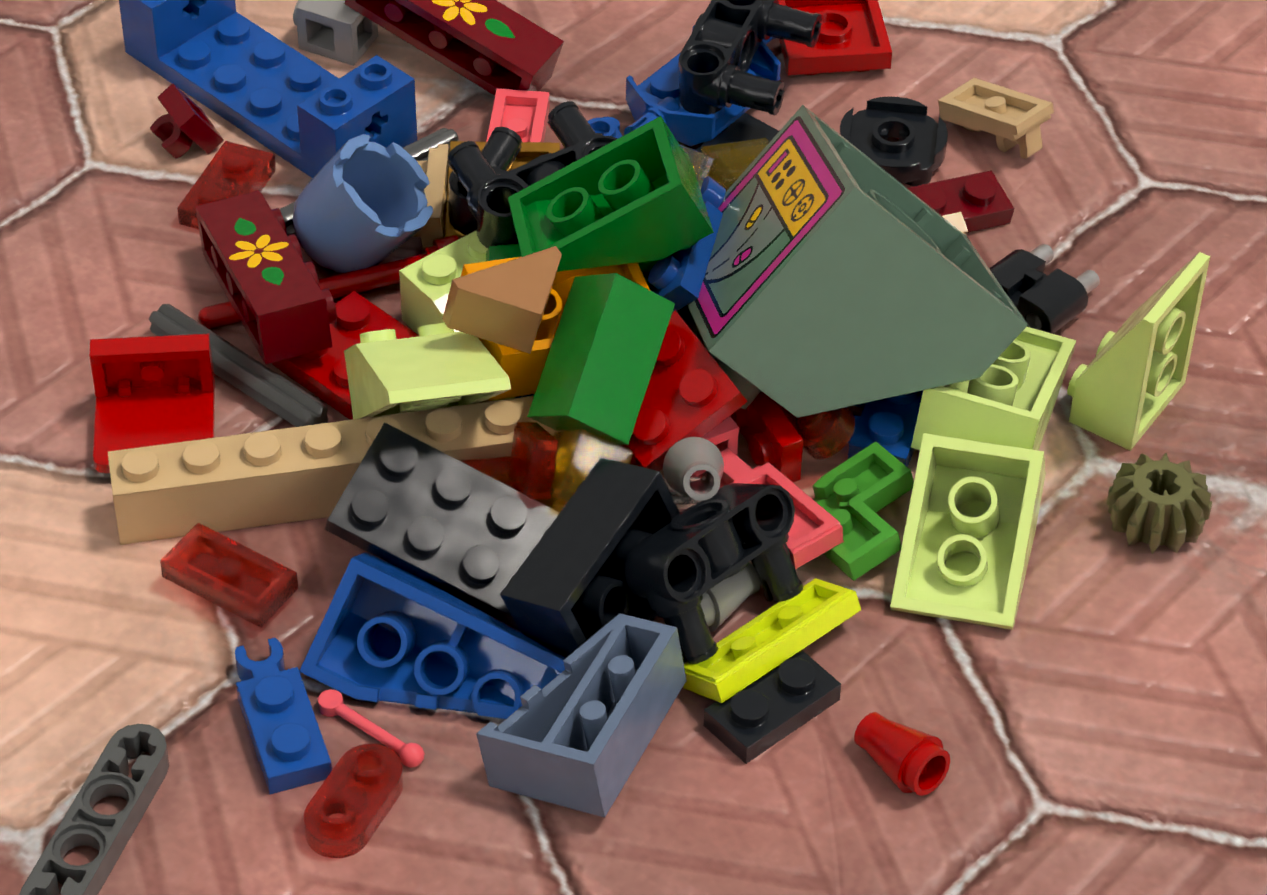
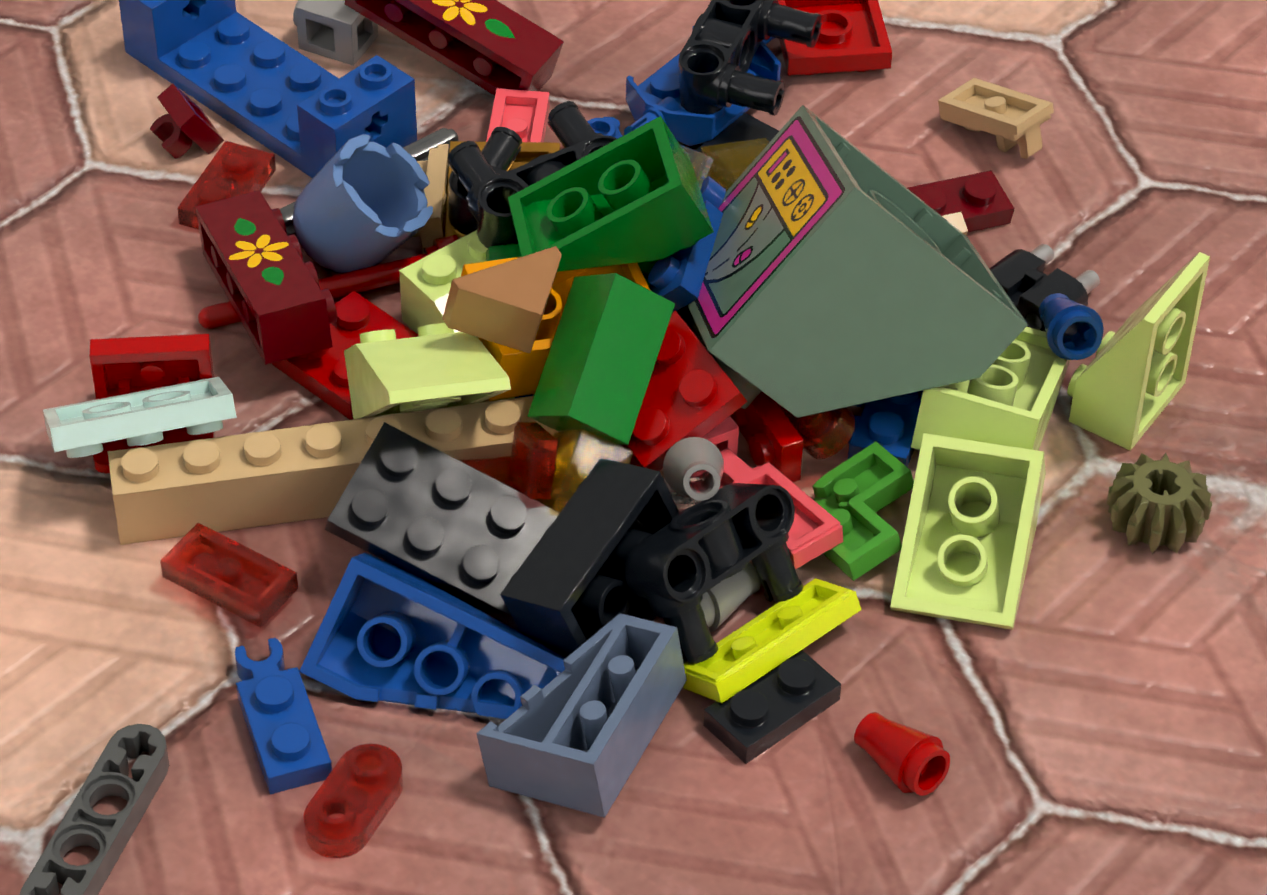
dark grey axle [149,304,329,427] -> none
coral hinge [318,689,425,768] -> none
black plate [840,97,948,186] -> none
none -> light aqua plate [43,377,237,458]
none -> blue cone [1039,293,1104,360]

